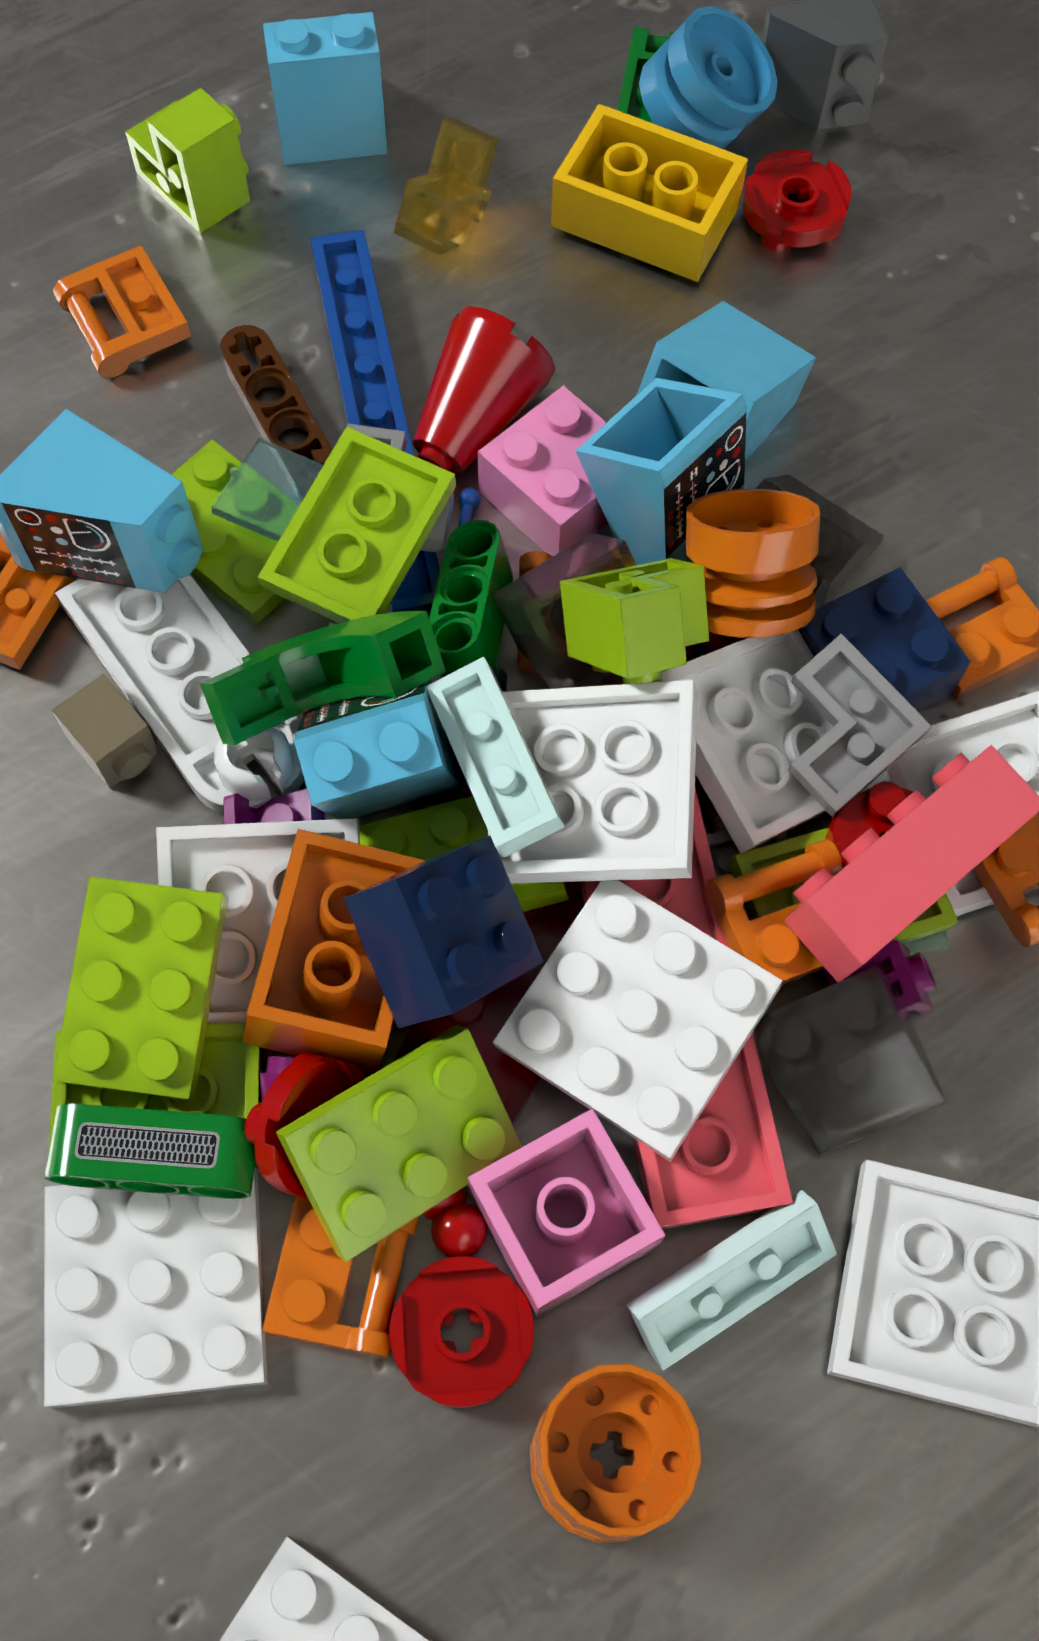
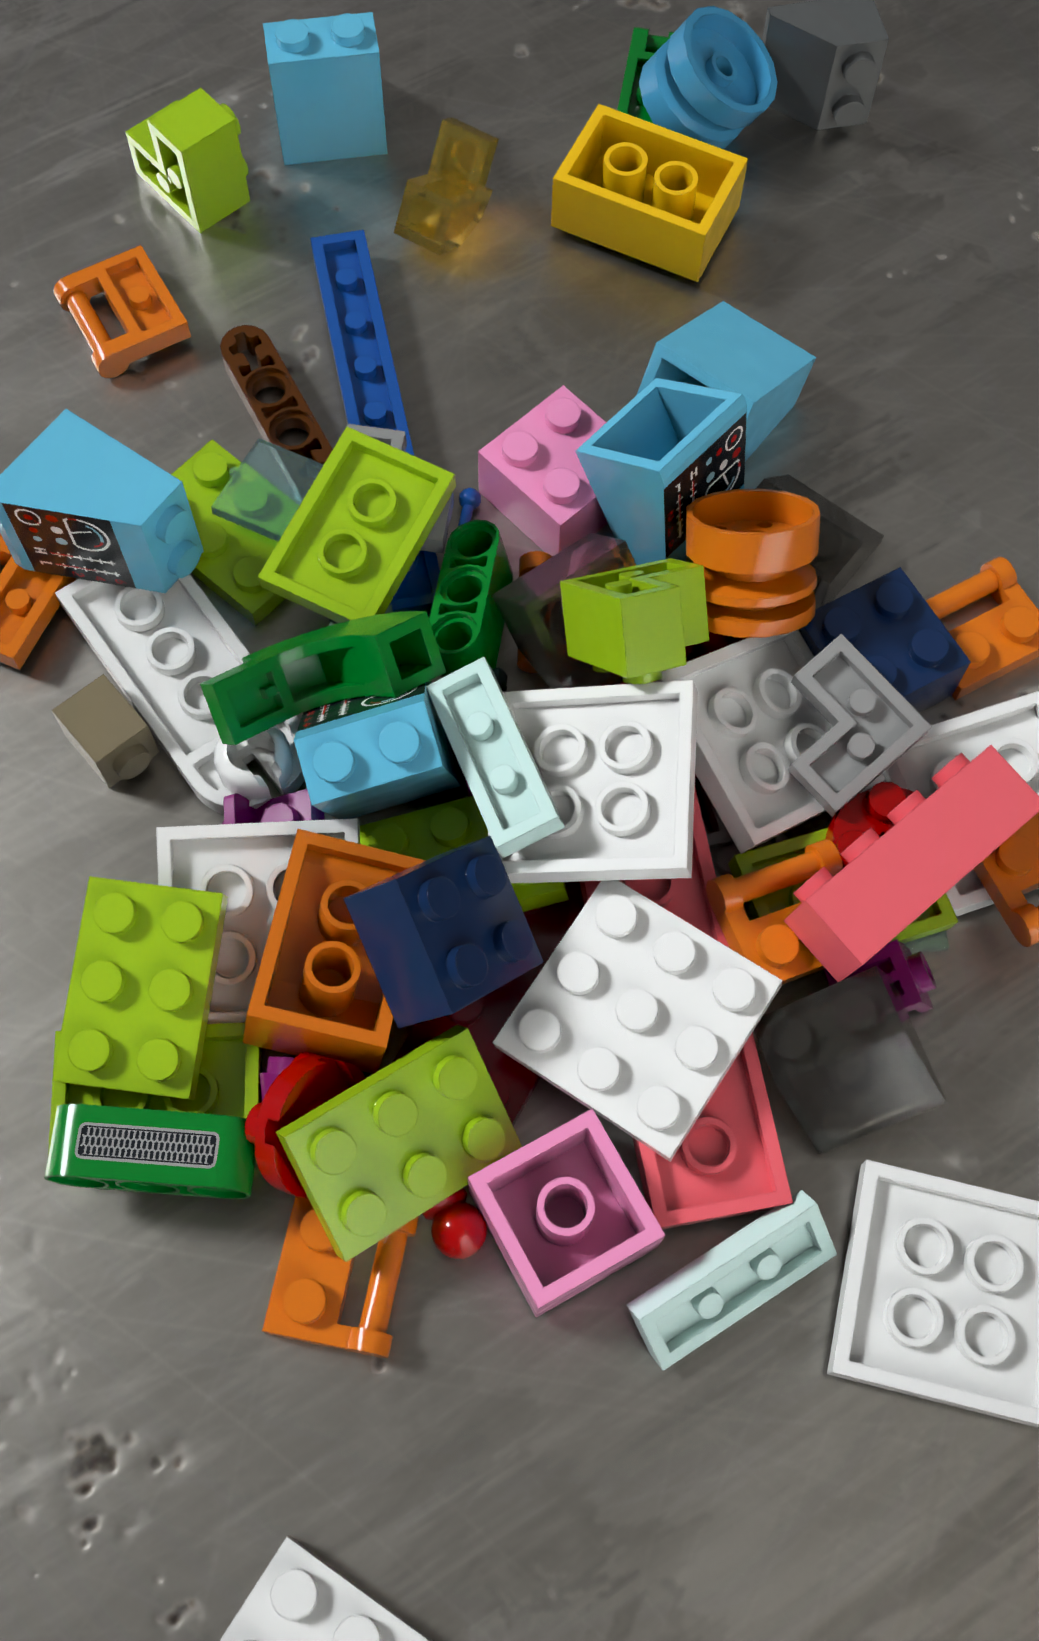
white plate [44,1167,268,1409] -> none
red plate [390,1256,534,1408] -> none
red cone [413,306,556,474] -> none
orange wheel [530,1364,701,1543] -> none
red plate [742,149,852,251] -> none

